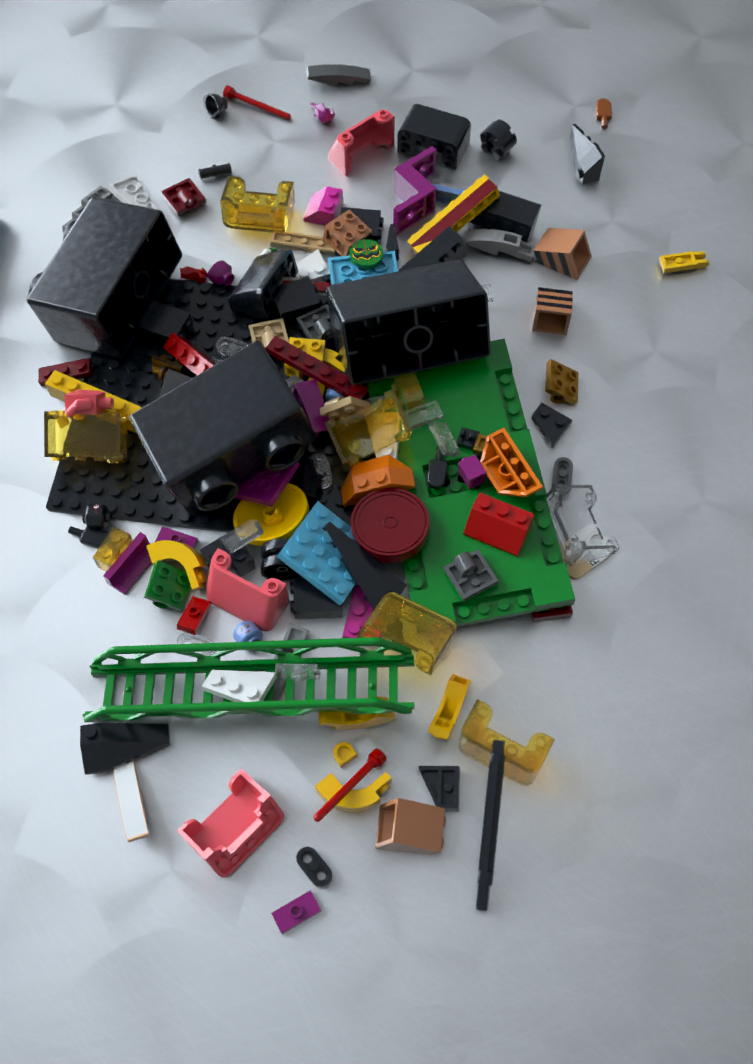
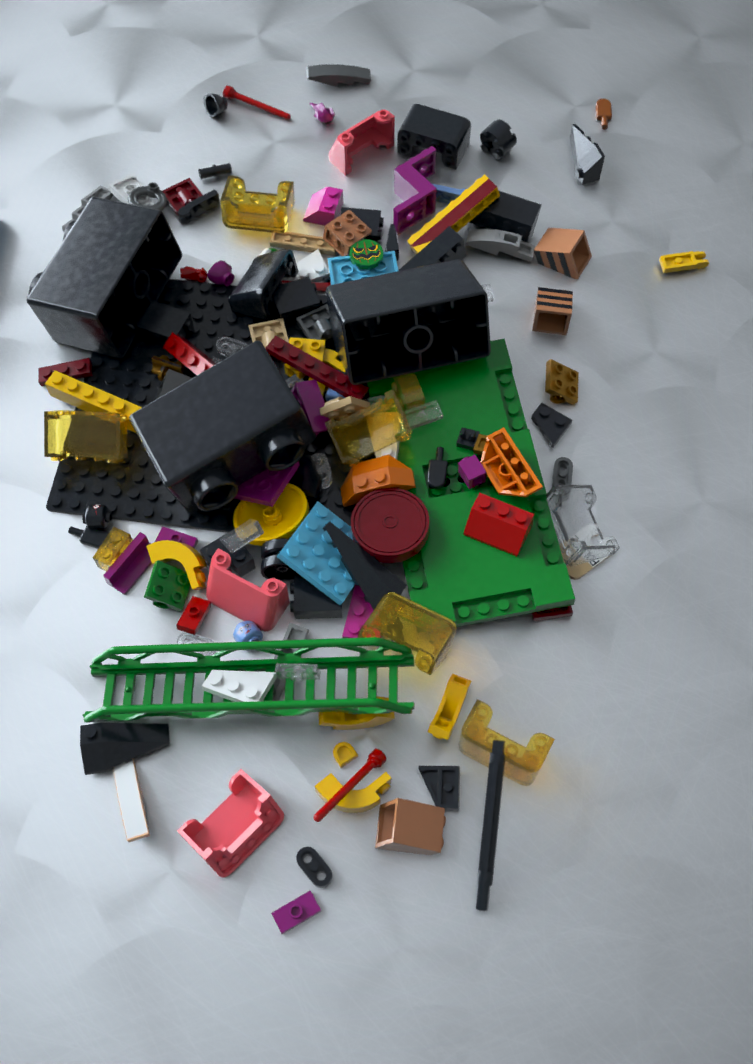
coral torso [56,389,114,428] -> none
clear plate [429,421,461,457] -> none
dark grey plate [443,549,498,602] -> none
none -> dark grey piece [128,182,167,211]
none -> black hinge [178,189,220,224]

